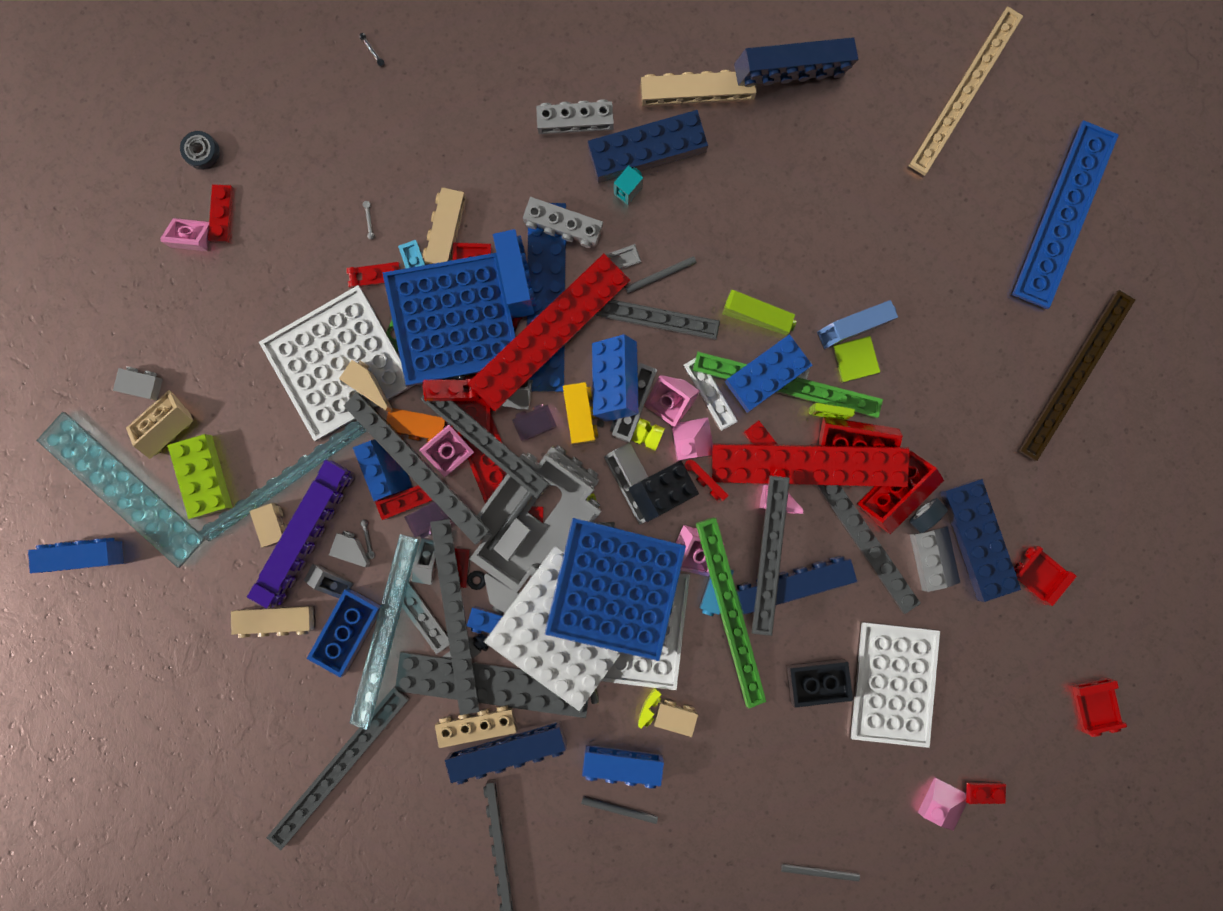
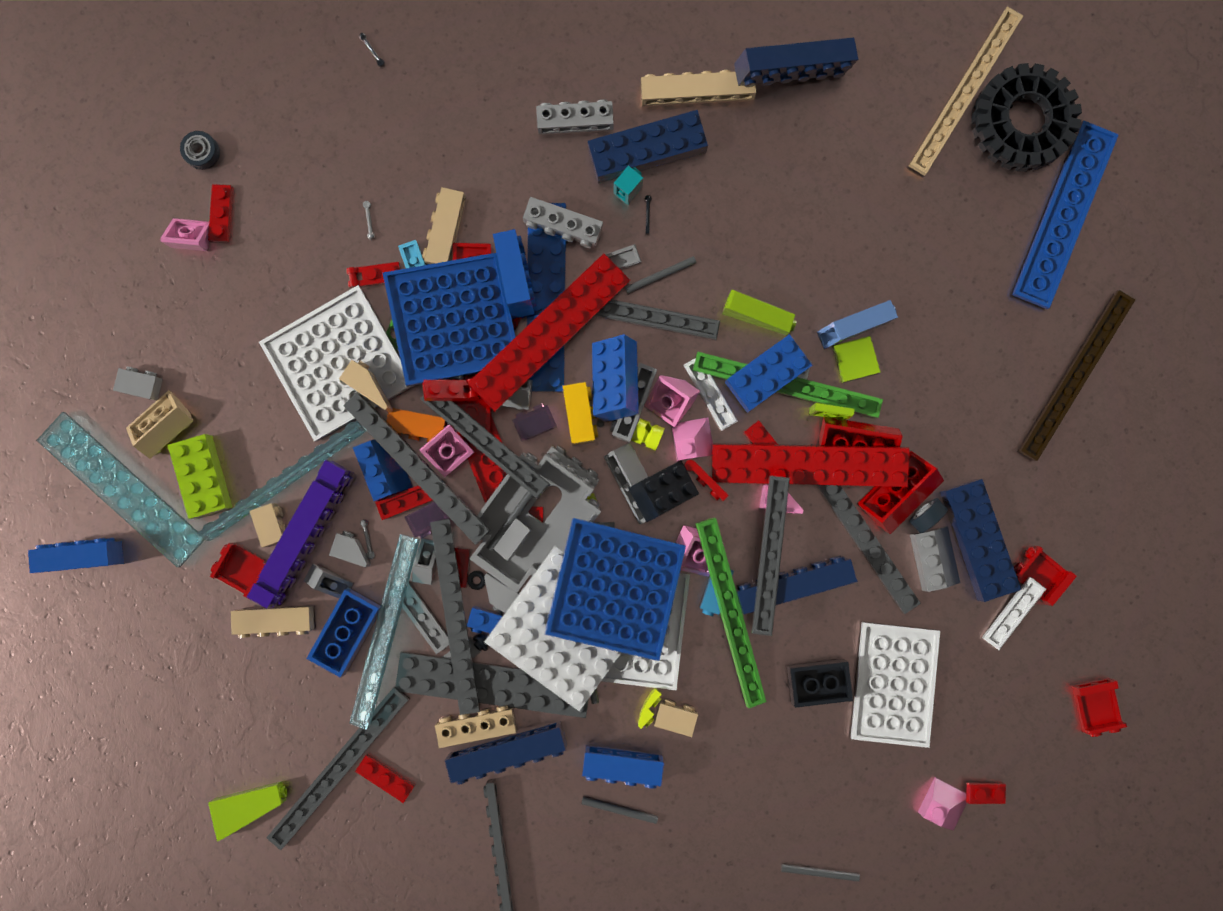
none -> lime slope [208,781,287,841]
none -> red panel [210,543,267,599]
none -> red plate [355,754,415,803]
none -> black hinge [645,195,652,234]
none -> black tyre [972,63,1082,172]
none -> white tile [982,577,1046,650]

